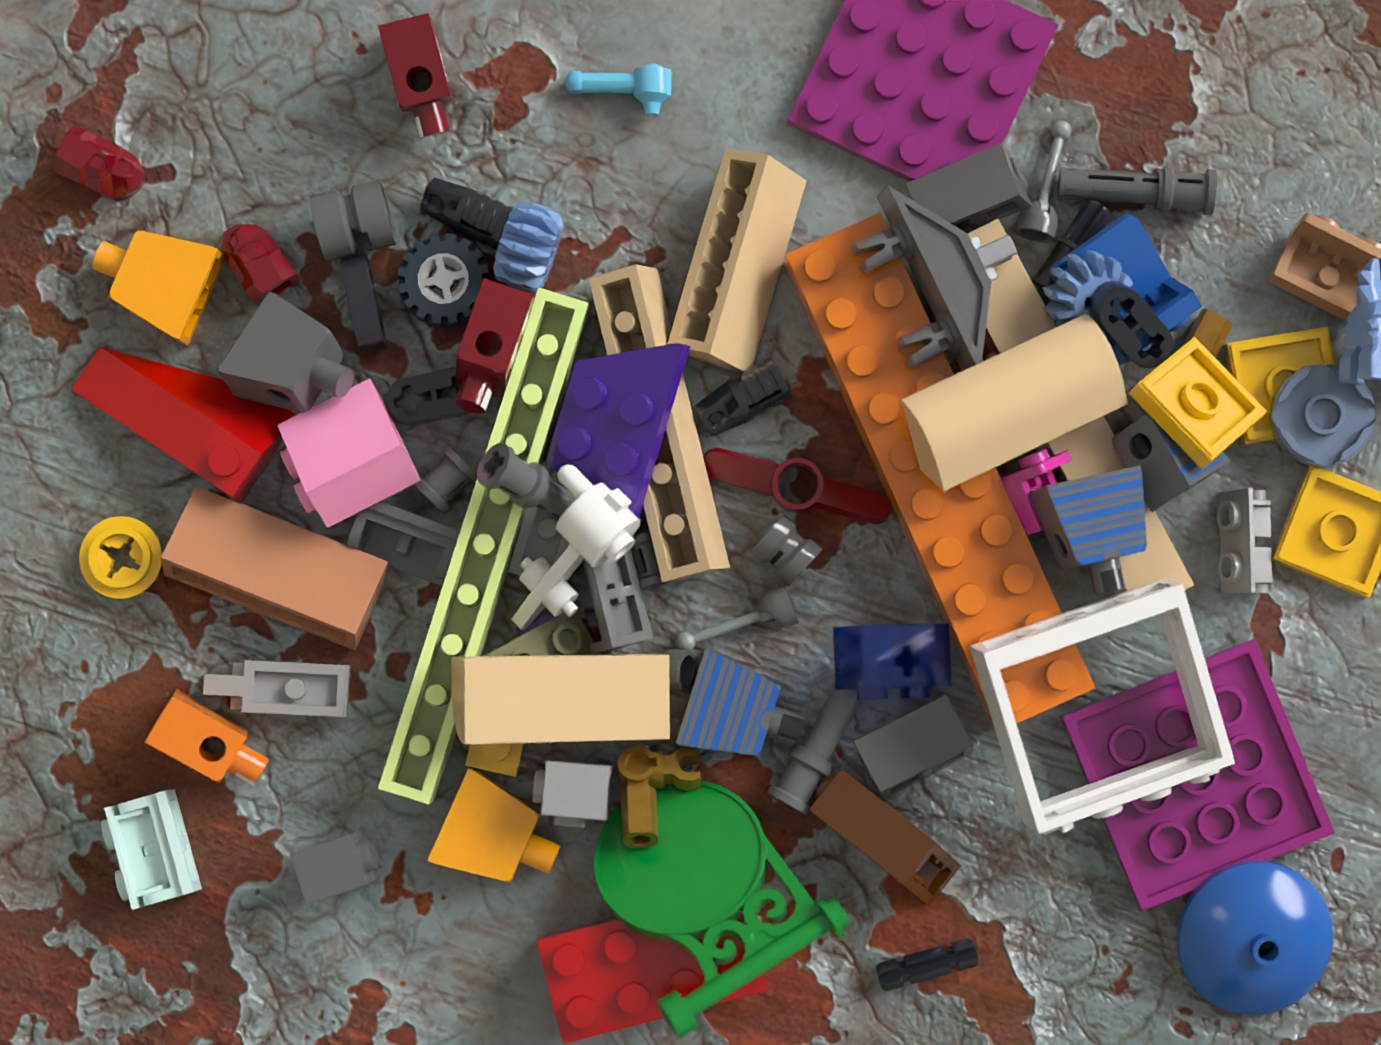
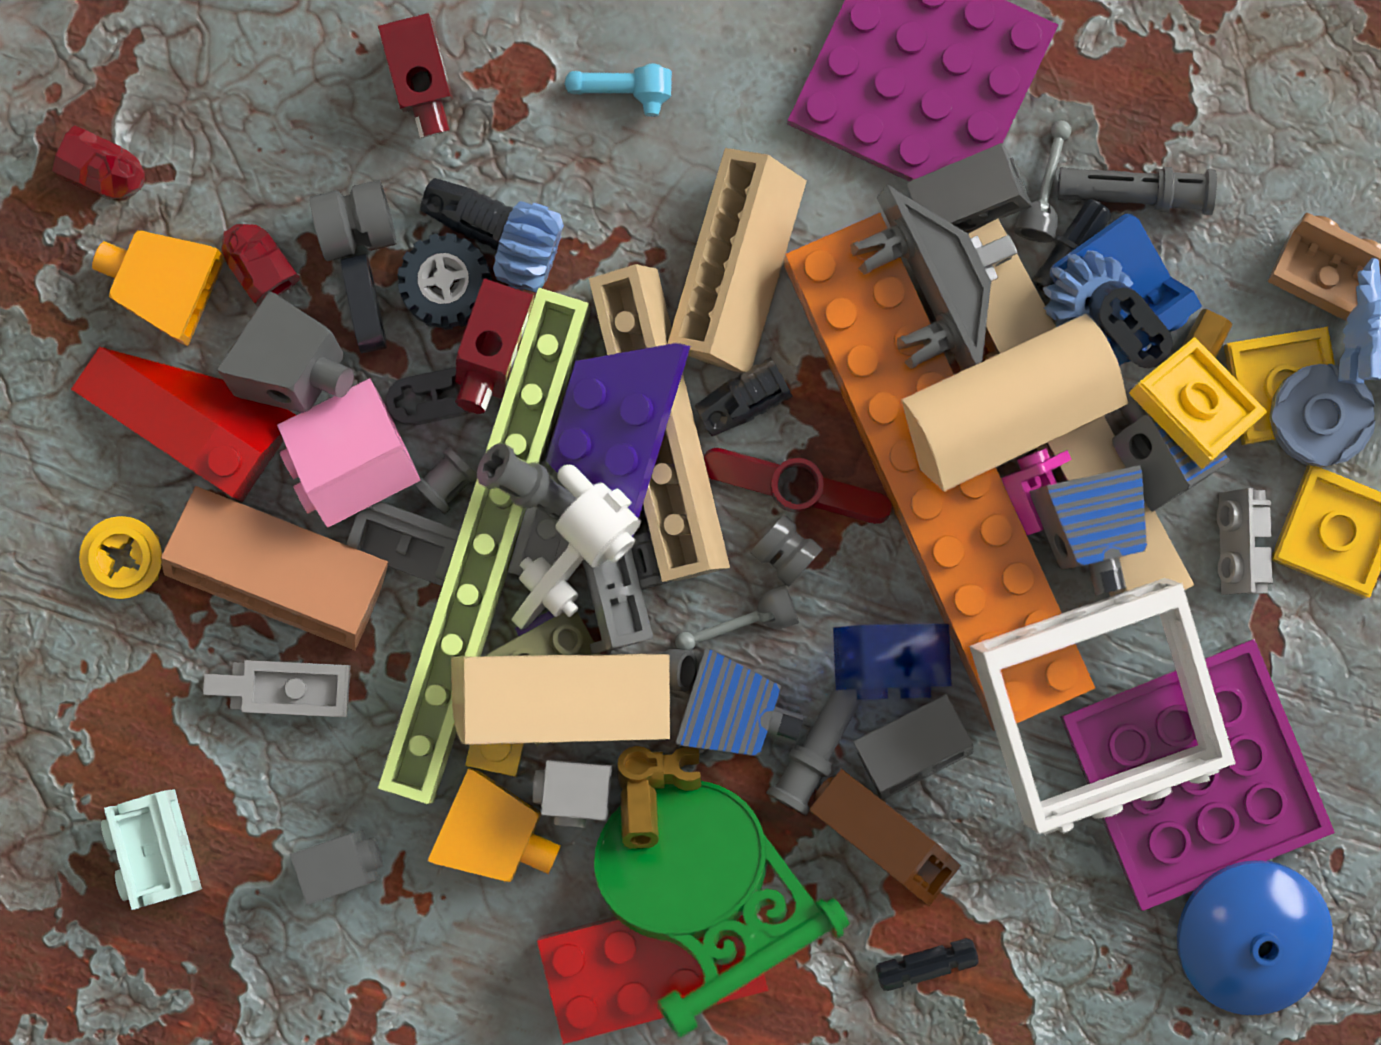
orange torso [145,688,269,786] -> none

